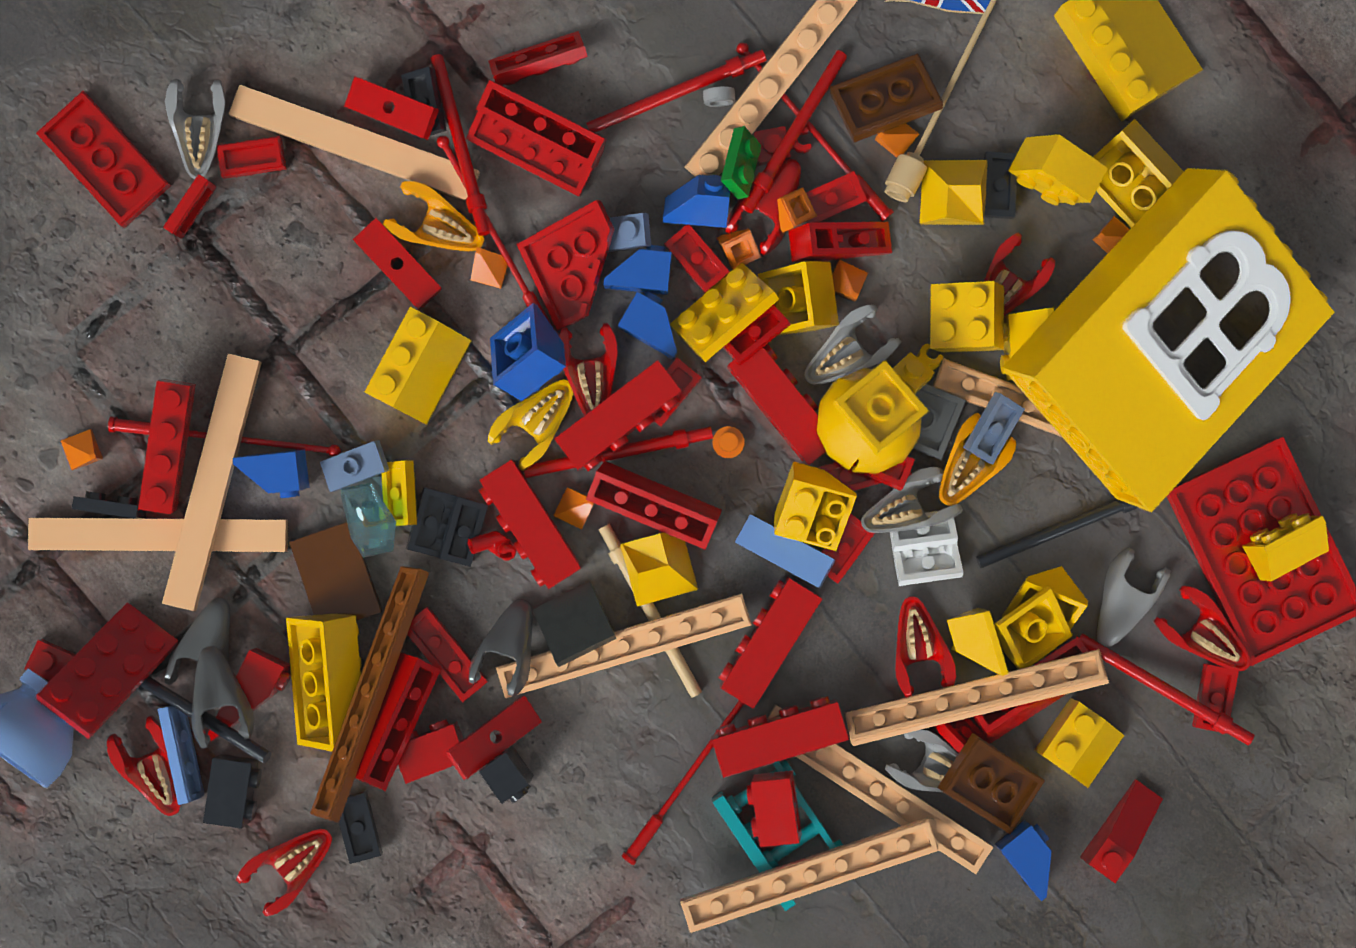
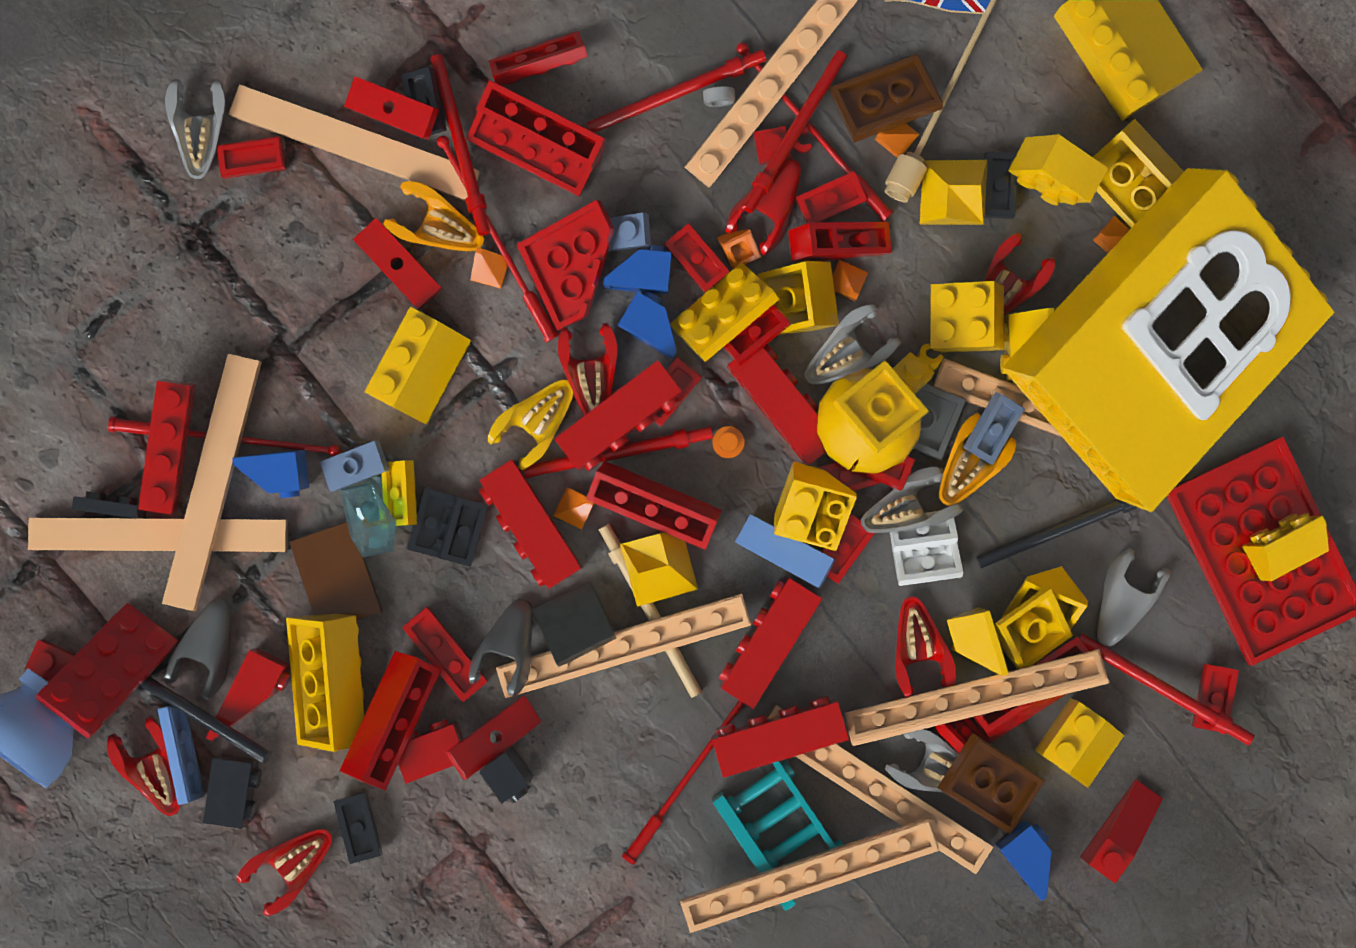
red tile [36,91,171,228] -> none
orange slope [60,429,103,470] -> none
red tile [163,174,216,239] -> none
dark grey animal [191,646,254,749] -> none
dark orange tile [310,566,429,823] -> none
red arm [468,531,516,561] -> none
blue slope [490,303,566,401] -> none
blue slope [663,175,730,228] -> none
green plate [721,126,761,199] -> none
red brick [747,770,802,847] -> none
orange slope [777,187,817,233] -> none
red animal [1153,586,1251,671] -> none

